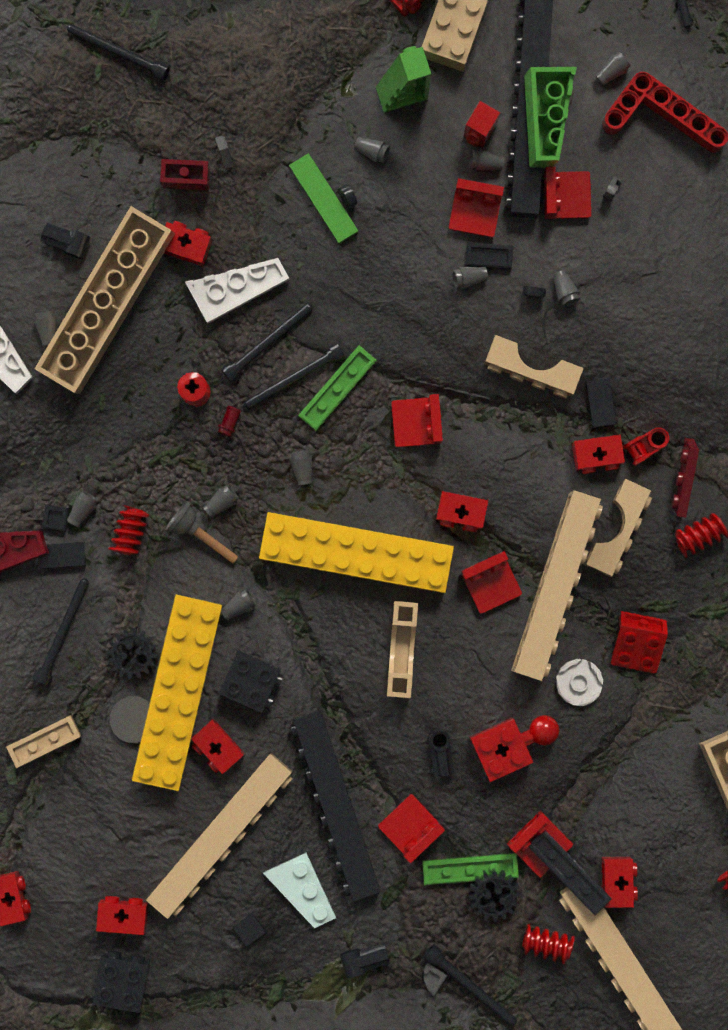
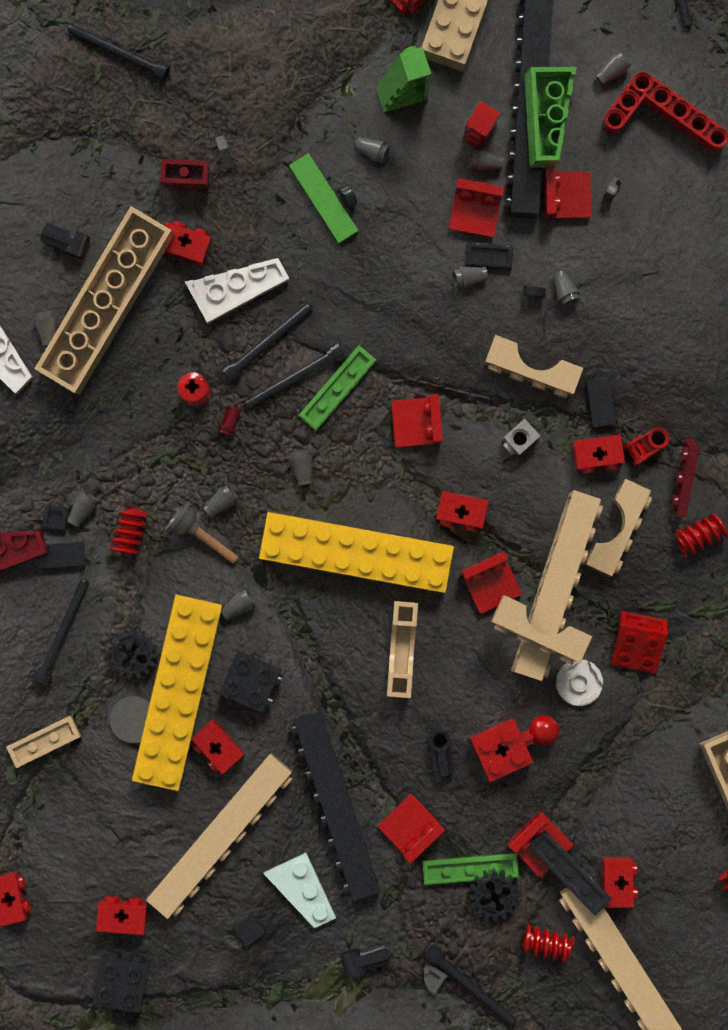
none -> tan arch [491,595,592,665]
none -> light grey brick [502,419,540,457]

